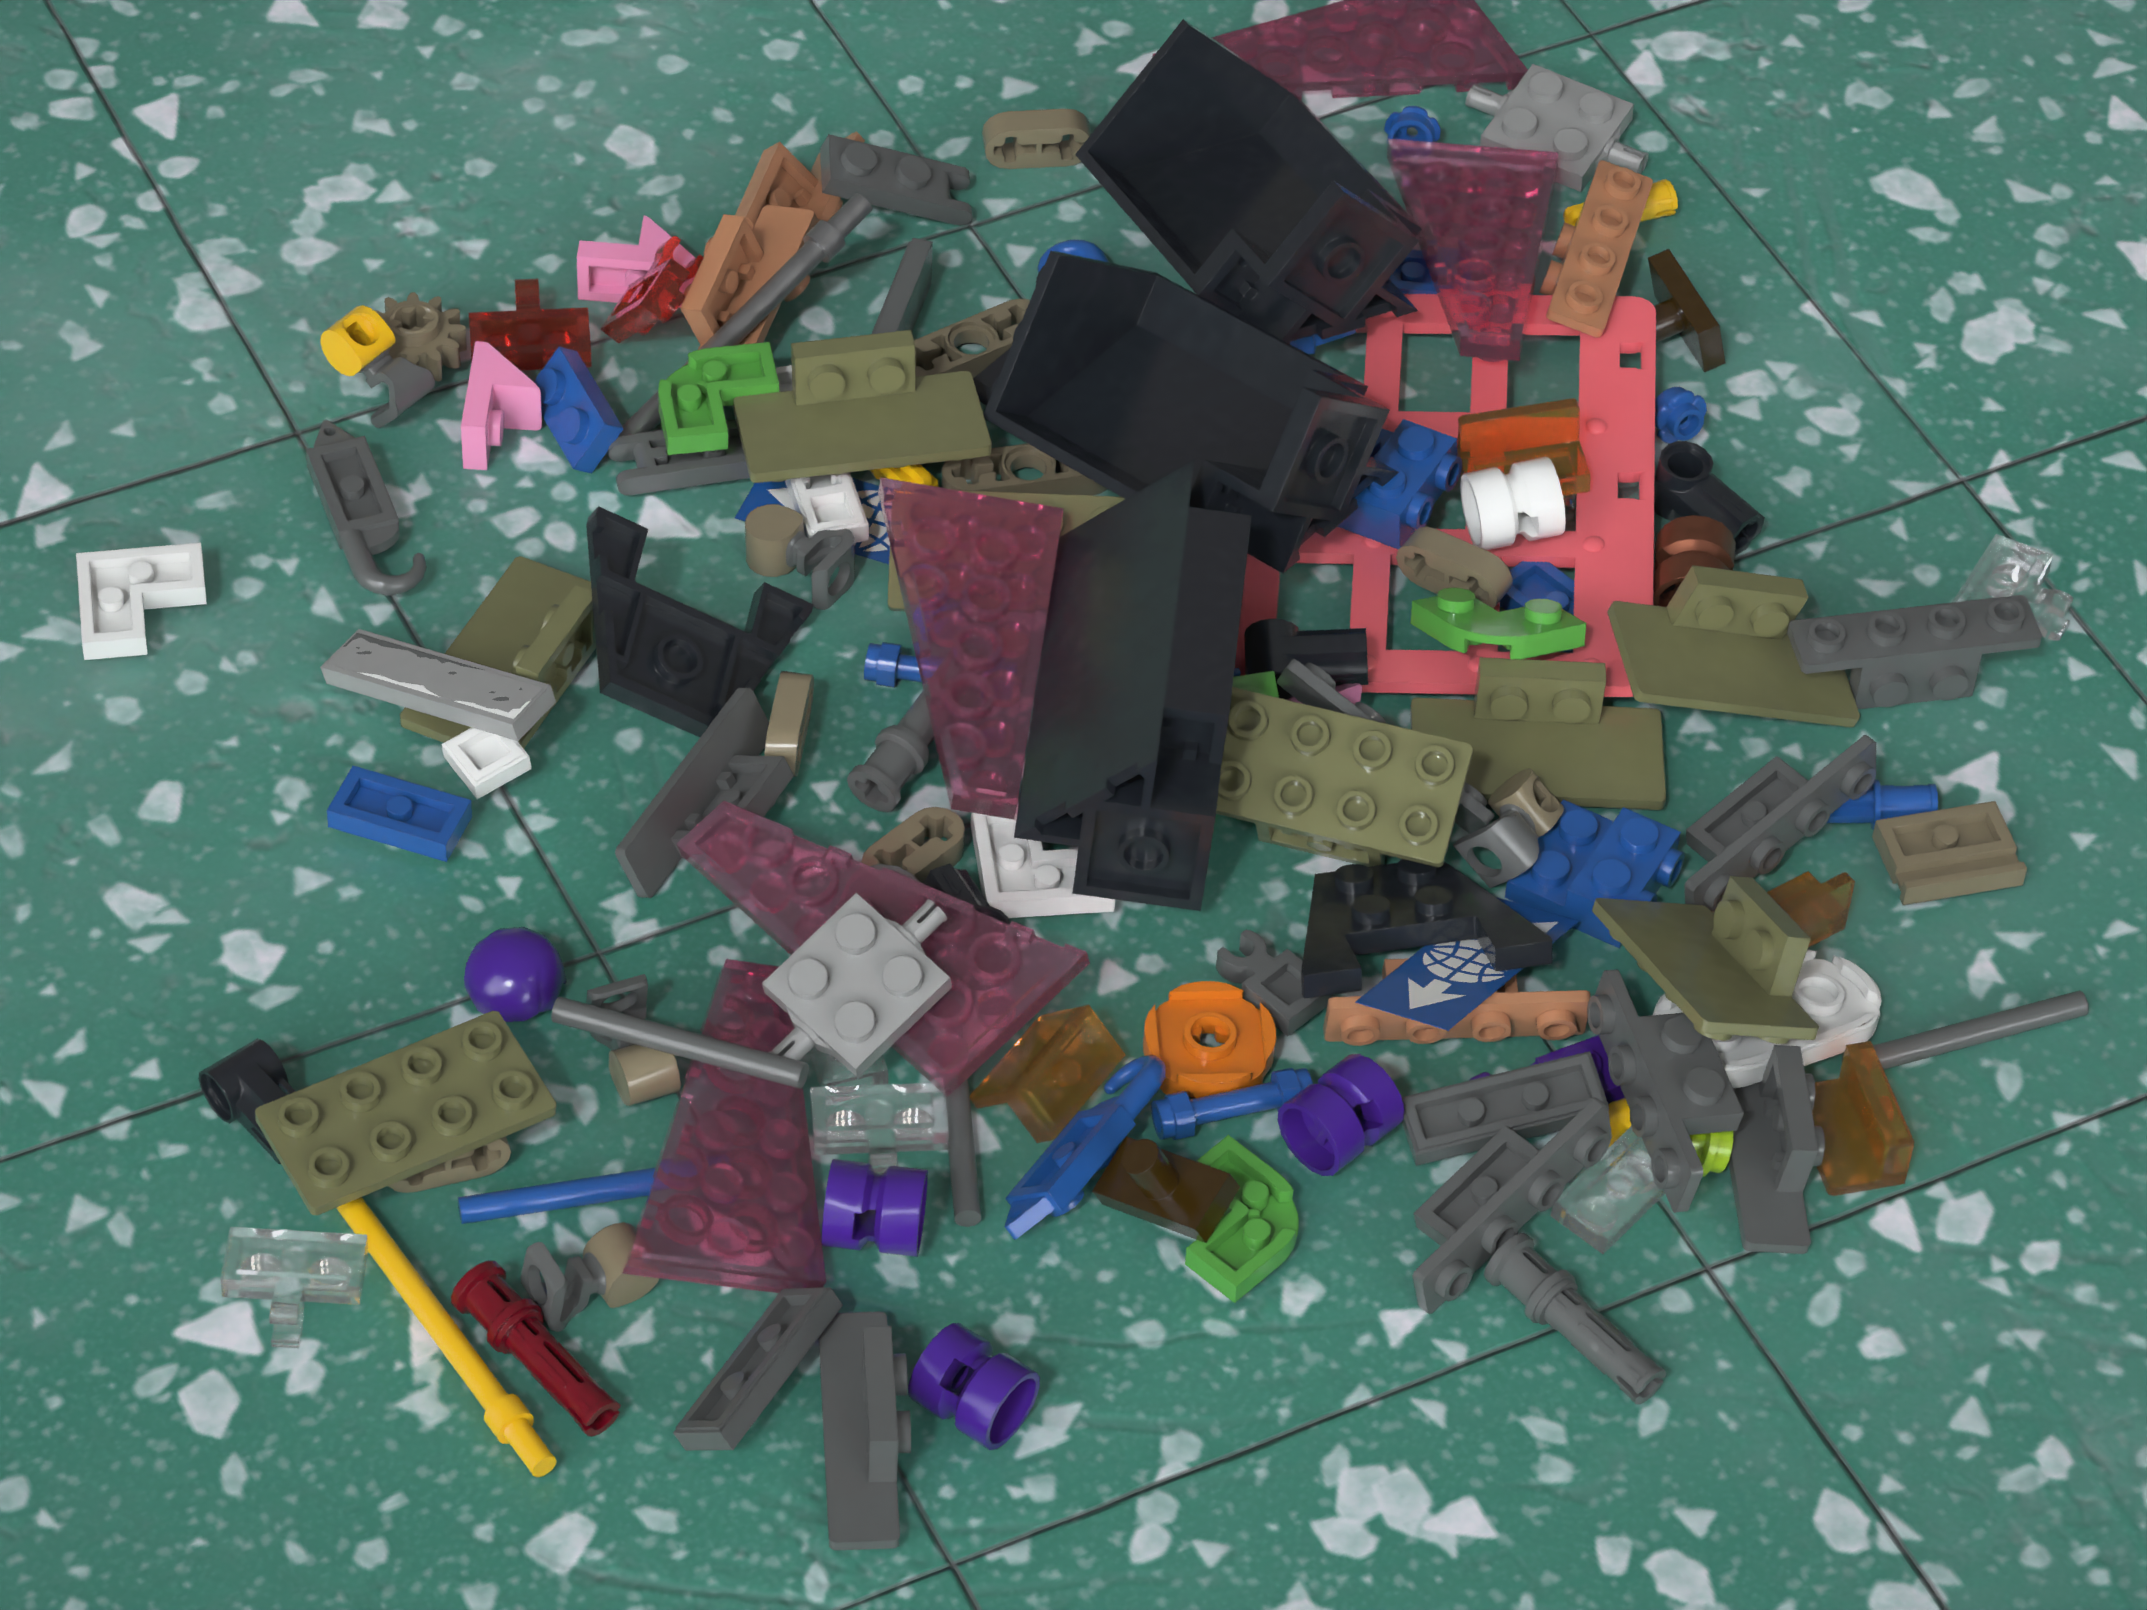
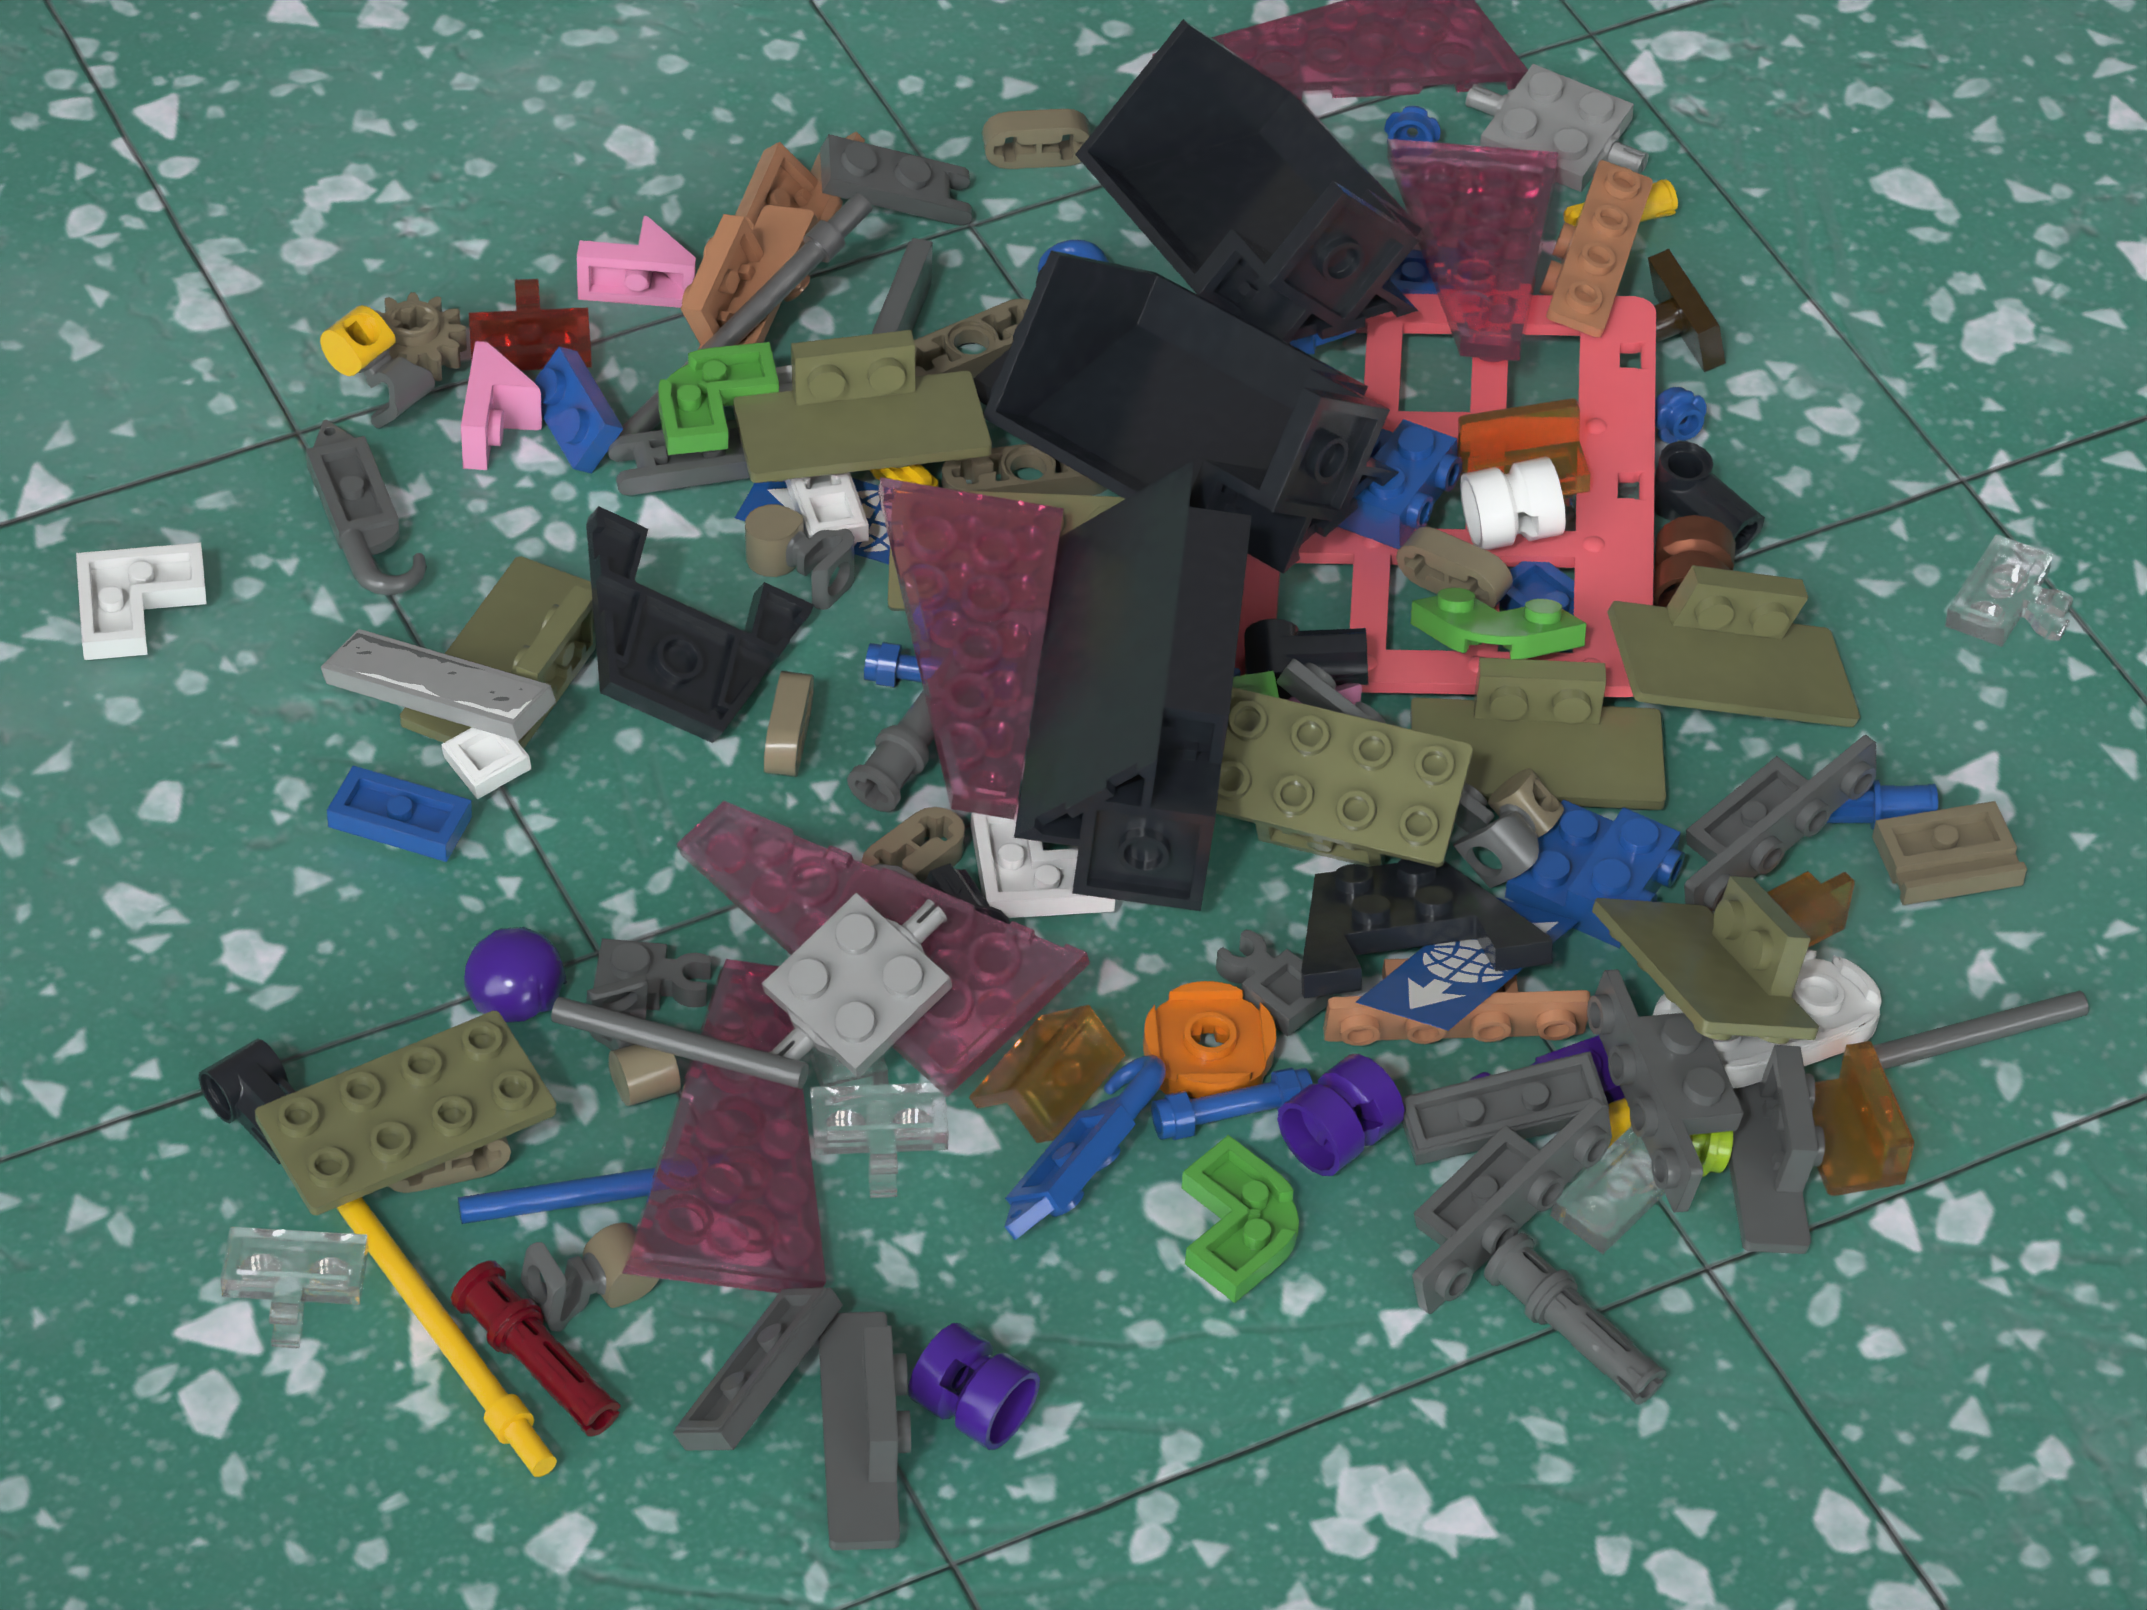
clear red plate [600,236,704,344] -> none
dark grey bracket [615,688,794,898] -> none
dark purple wheel [822,1159,928,1257] -> none
dark grey bar [935,1002,981,1227] -> none
dark brown tile [1092,1136,1240,1243] -> none
dark grey bracket [1787,595,2042,709] -> none
none -> dark grey plate [593,938,711,1011]

